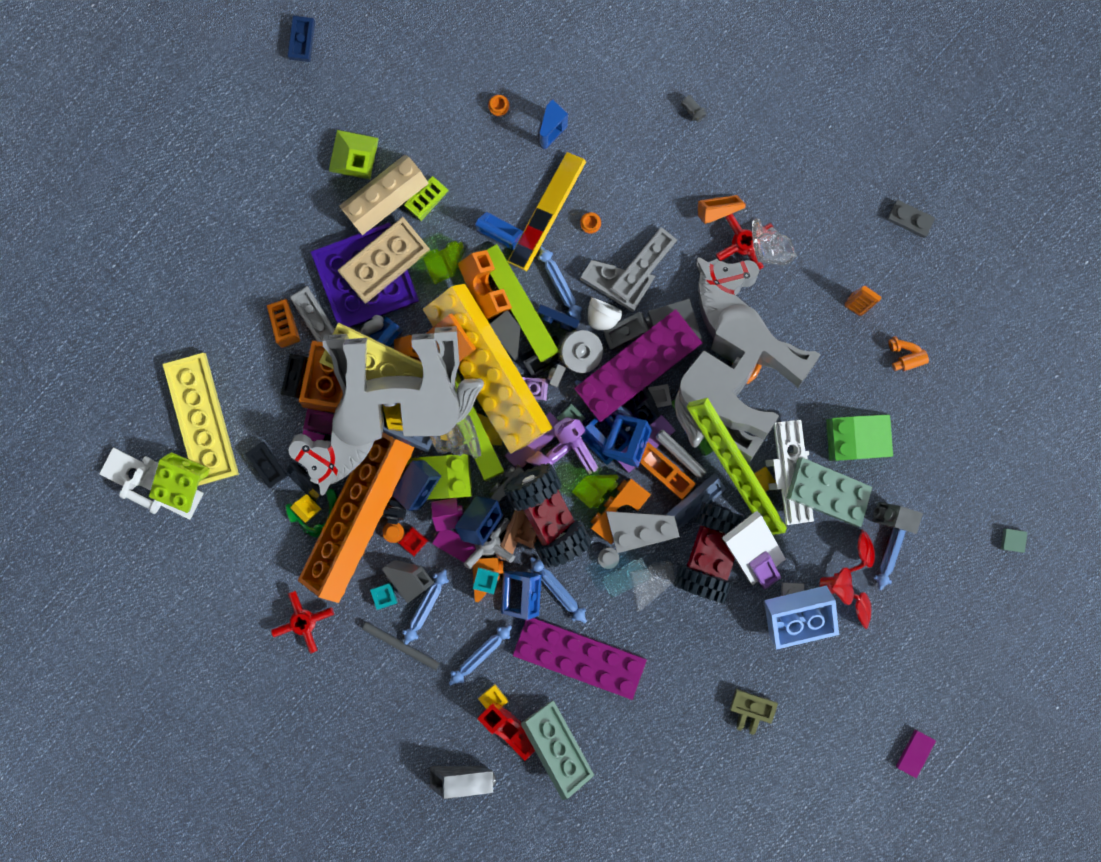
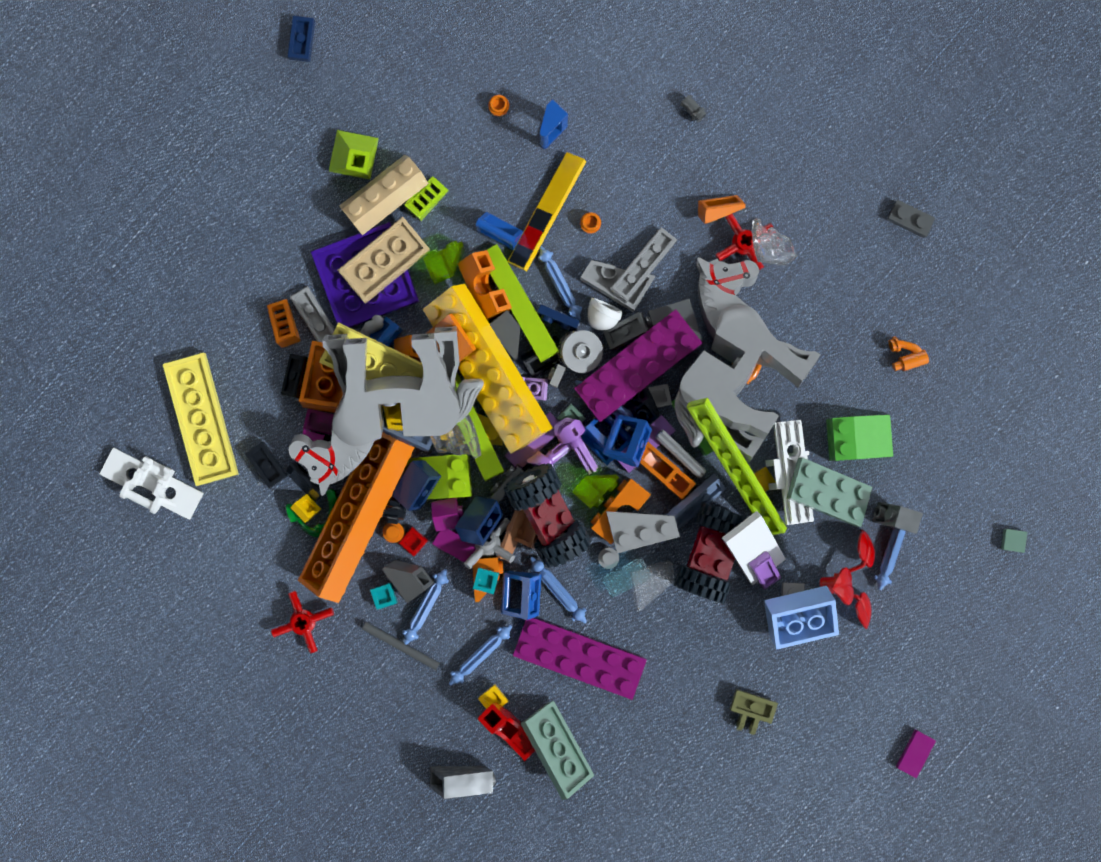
lime bracket [149,452,210,513] -> none
orange slope [845,286,881,316] -> none

